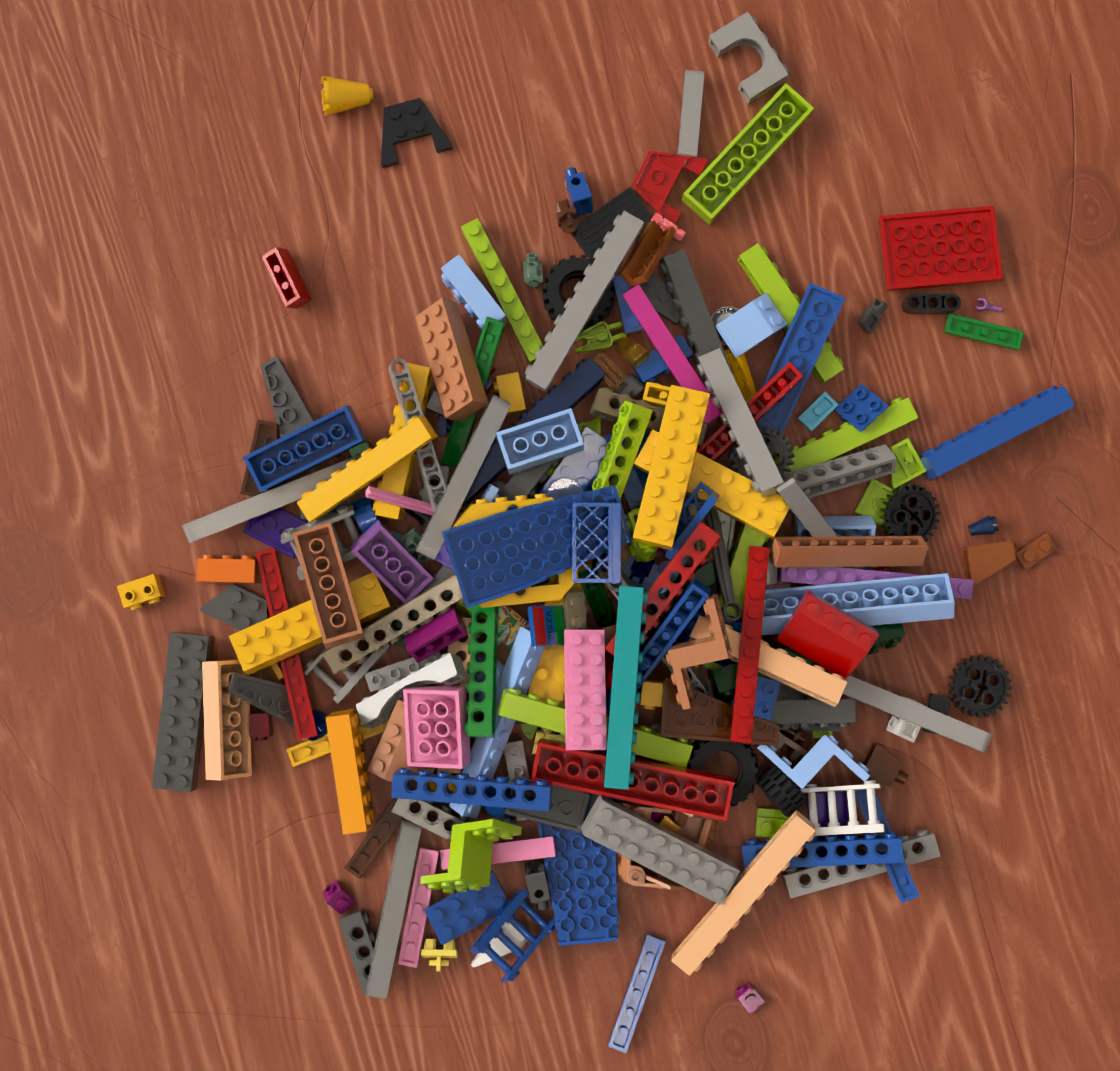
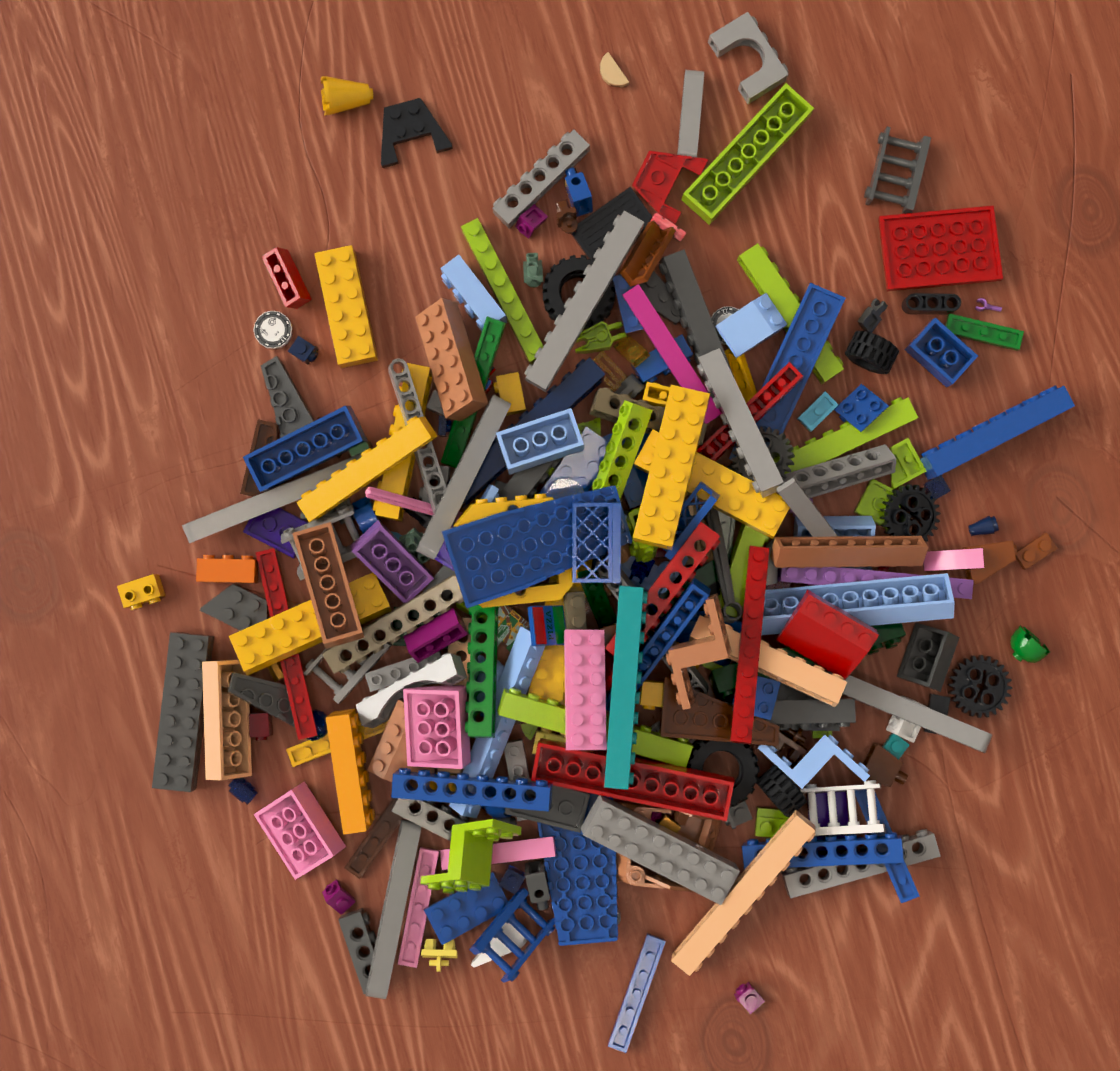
none -> clear blue brick [228,777,258,805]
none -> tile [254,311,292,349]
none -> bright pink slope [254,781,346,880]
none -> dark blue bracket [288,336,318,365]
none -> yellow brick [314,245,378,368]
none -> light grey brick [492,130,590,229]
none -> clear blue brick [499,864,525,895]
none -> magenta bracket [515,204,548,239]
none -> tan tile [600,52,629,87]
none -> dark grey bracket [724,801,753,829]
none -> black tyre [845,331,899,374]
none -> dark grey fence [864,127,931,214]
none -> teal plate [882,733,909,760]
none -> dark grey slope [897,623,960,692]
none -> blue brick [904,318,978,388]
none -> clear blue plate [923,475,951,499]
none -> bright pink slope [924,548,984,571]
none -> green cylinder [1010,625,1051,663]

